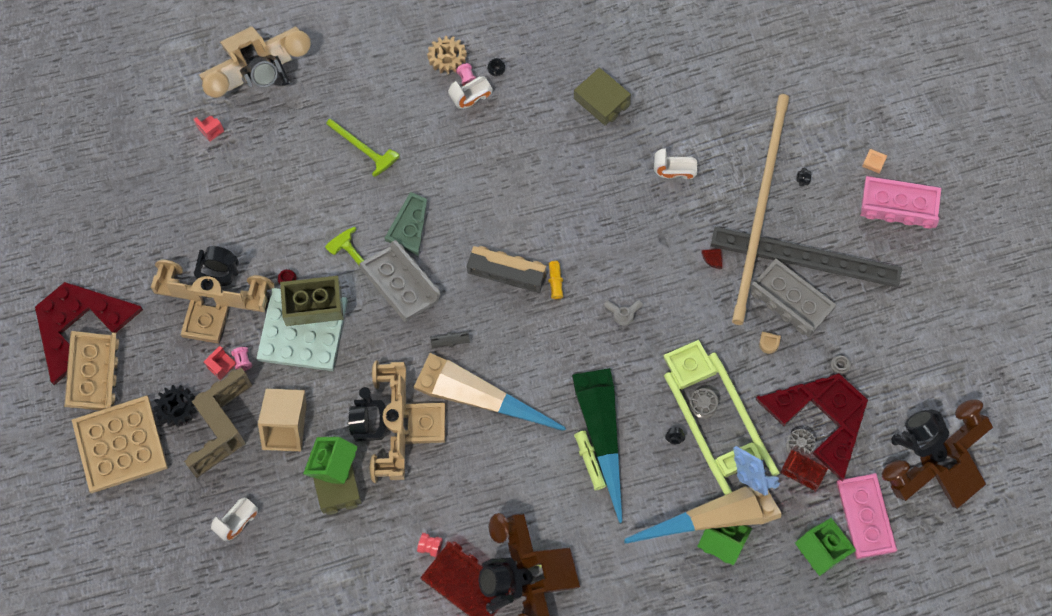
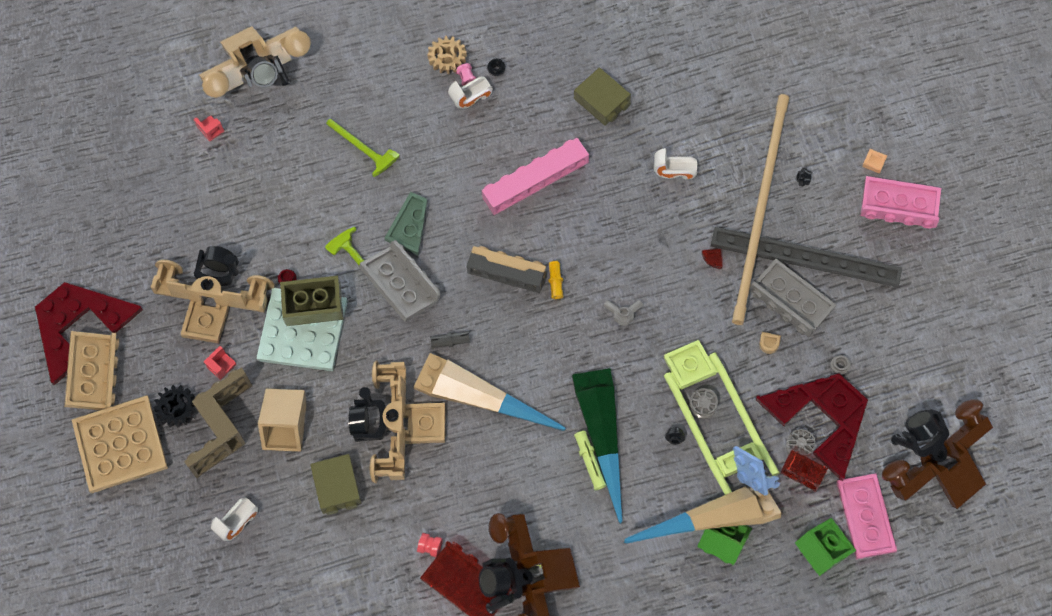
bright pink bush [231,347,252,371] -> none
bright green slope [303,437,358,484] -> none
none -> bright pink brick [482,138,589,215]

